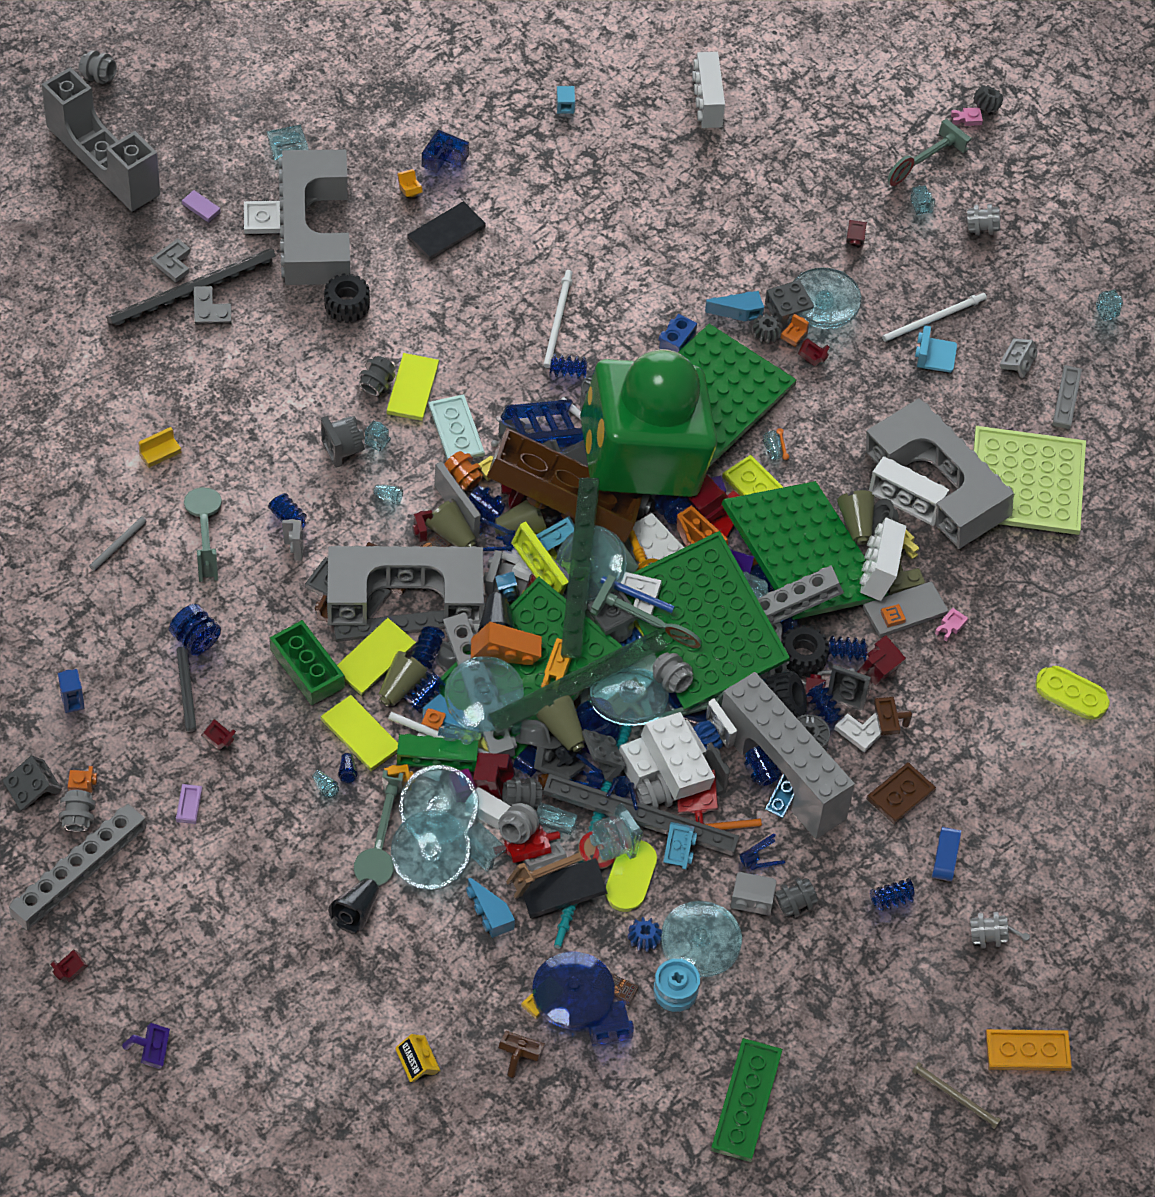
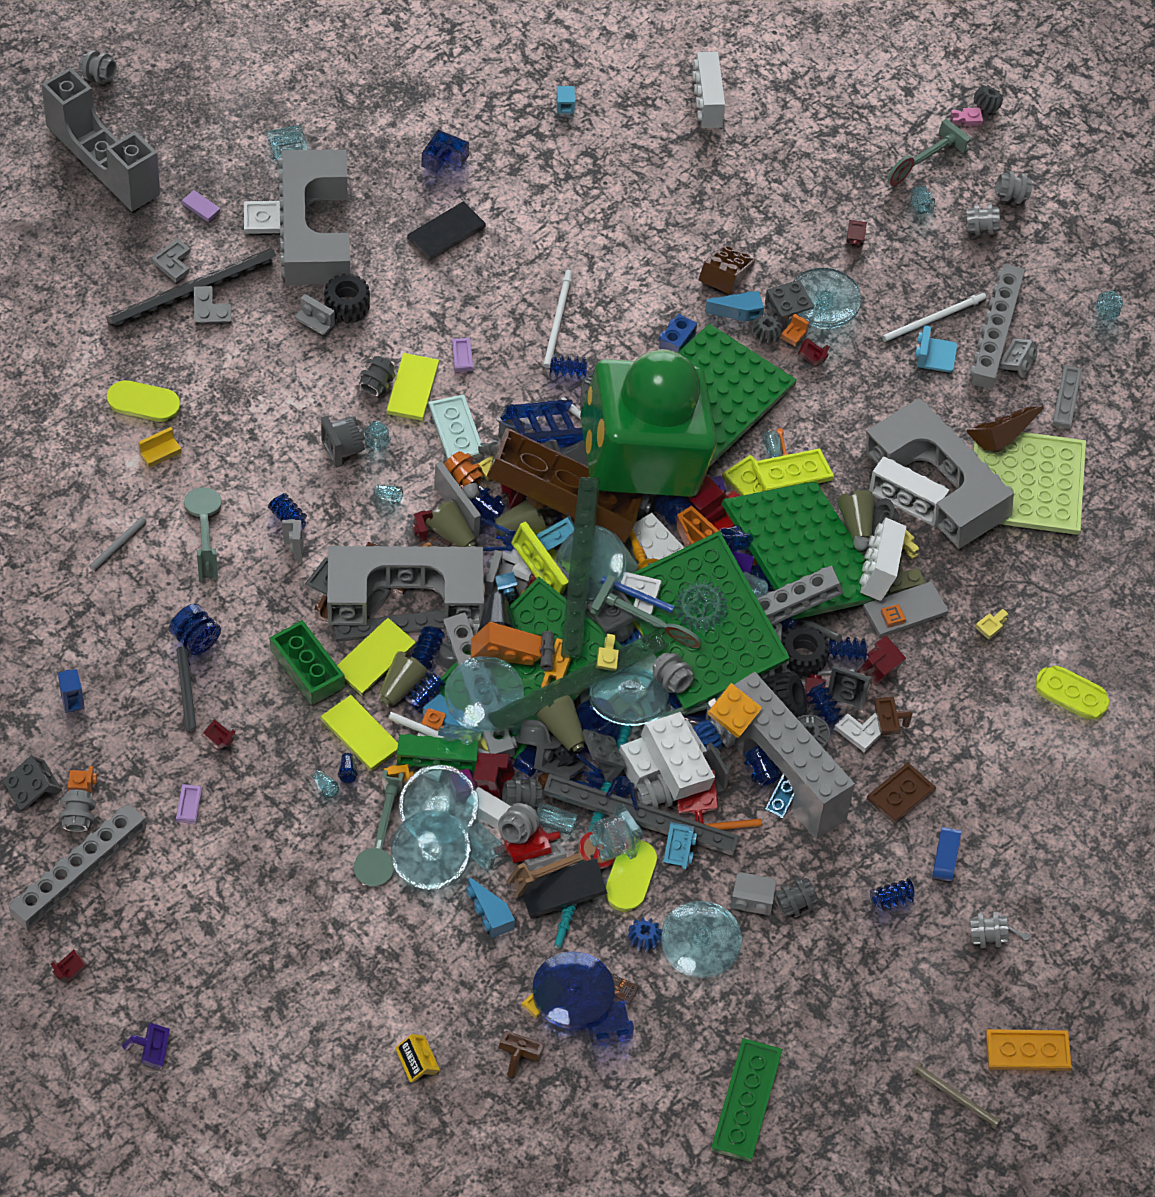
black cone [328,878,379,933] -> none
light orange bracket [397,169,423,197] -> none
medium azure wheel [653,959,700,1012] -> none
clear blue plant [739,833,785,870] -> none
bright pink plate [935,608,968,642] -> none
none -> neon yellow tile [107,380,180,422]
none -> light grey bracket [295,294,335,335]
none -> lavender tile [452,338,473,372]
none -> light grey hinge [463,483,479,499]
none -> dark grey pin [478,442,498,457]
none -> dark grey pin [539,631,555,671]
none -> light yellow plate [596,634,619,671]
none -> clear light blue gear [675,580,728,632]
none -> reddish brown slope [698,245,756,294]
none -> light orange plate [707,683,762,738]
none -> clear blue piece [719,525,753,552]
none -> neon yellow tile [751,448,834,491]
none -> dark grey bar [799,618,842,642]
none -> light grey hinge [853,536,869,551]
none -> reddish brown wedge [966,405,1044,453]
none -> light grey brick [969,264,1025,389]
none -> light yellow plate [975,609,1008,640]
none -> light grey piece [995,170,1032,204]

